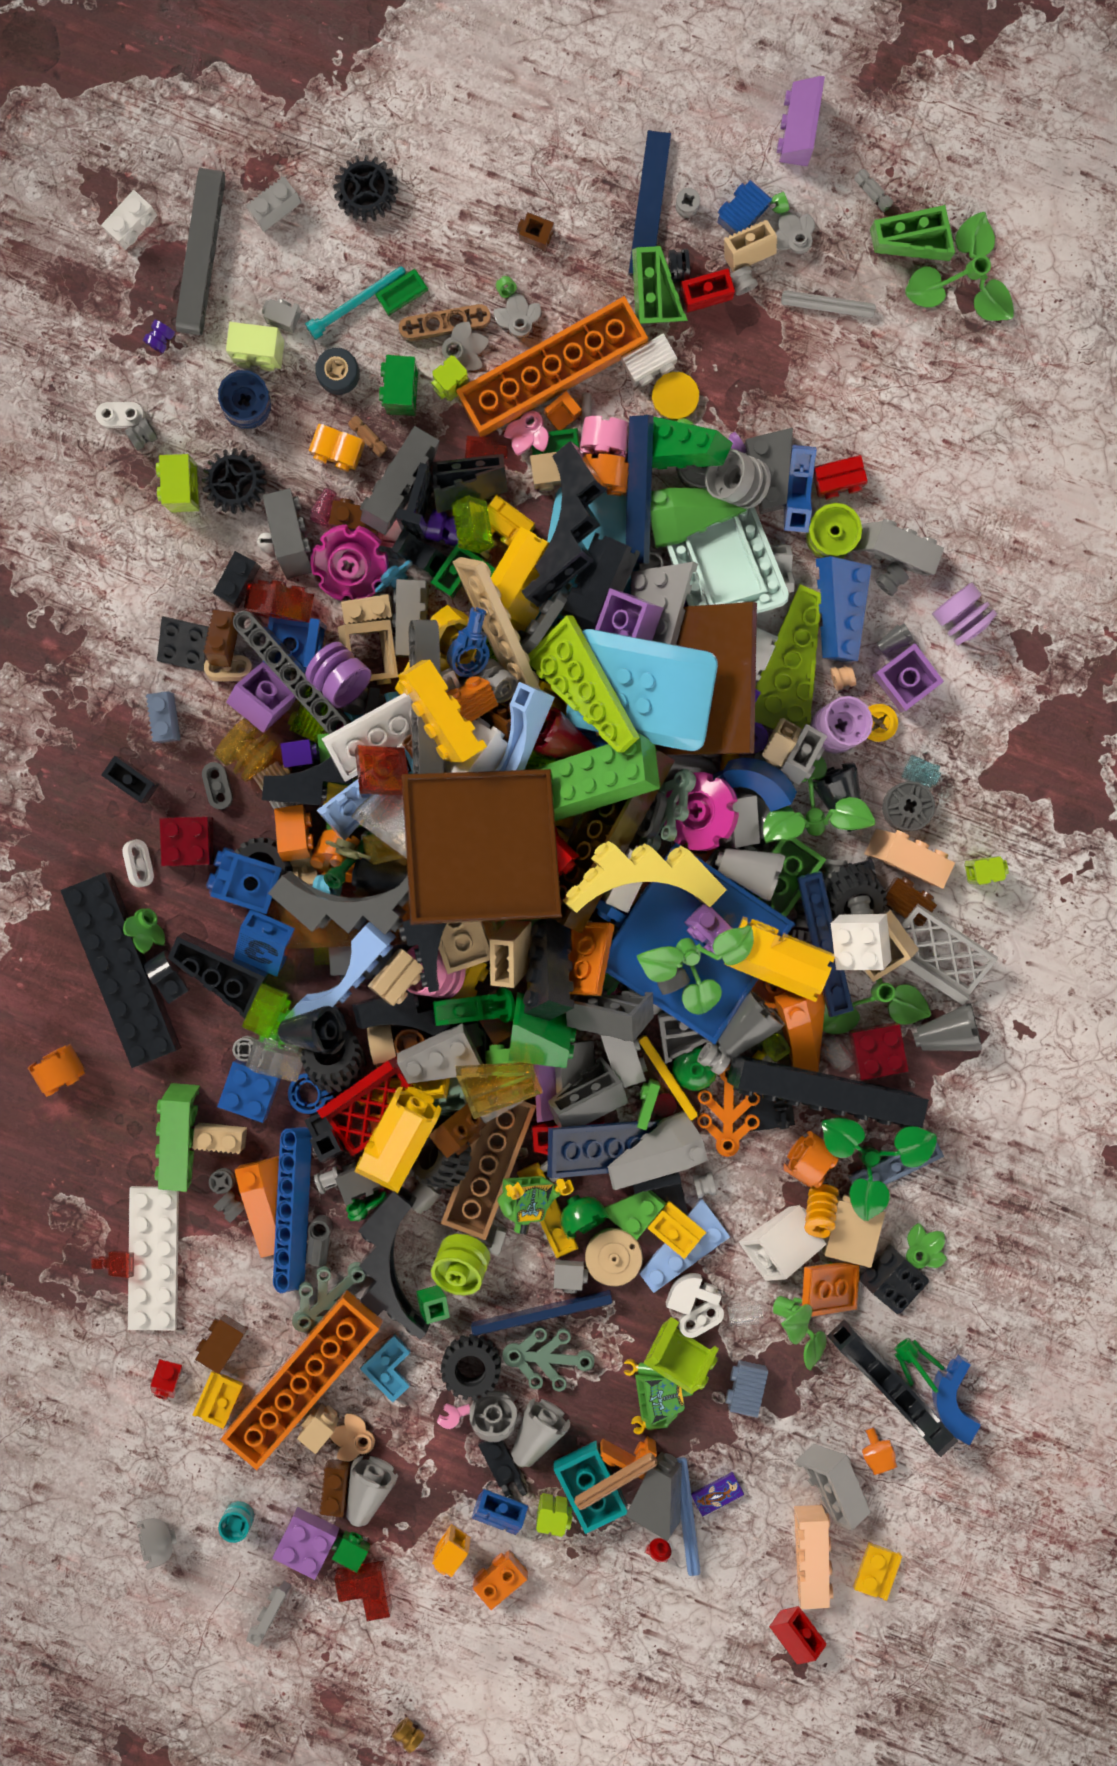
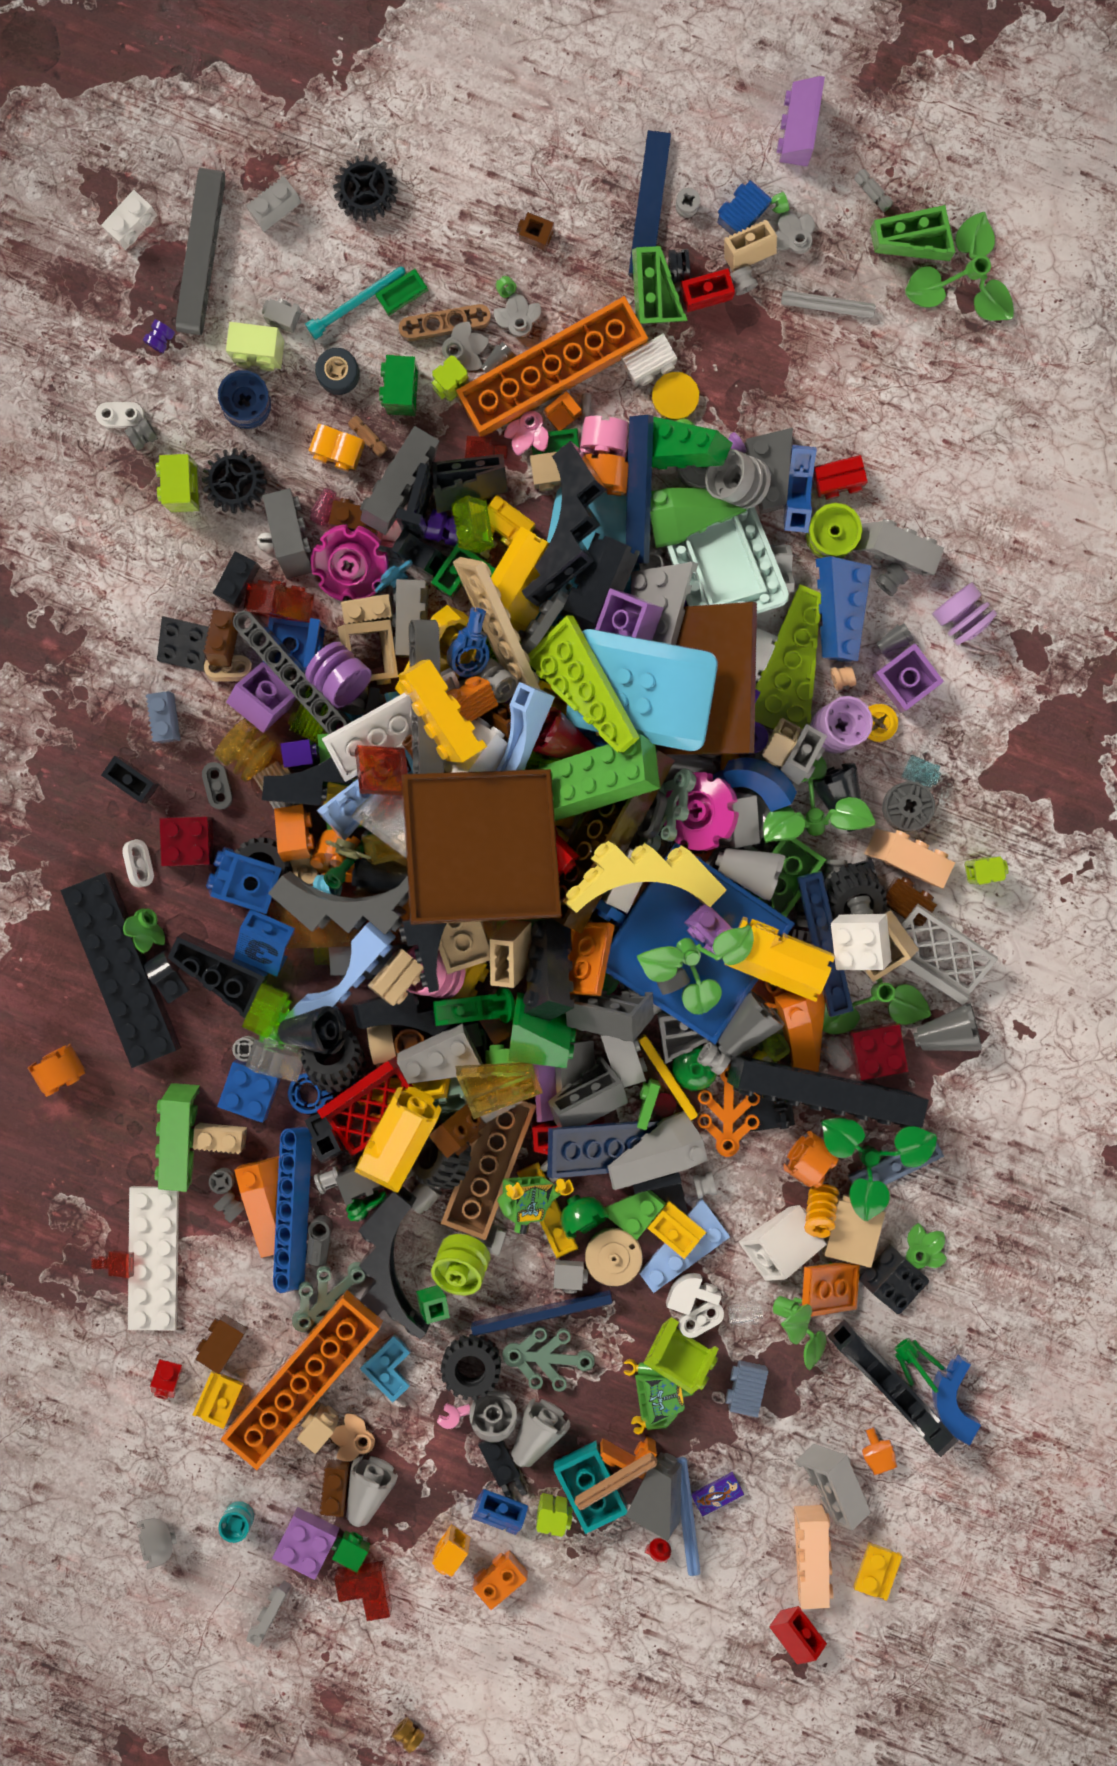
none -> dark grey cone [481,342,516,373]

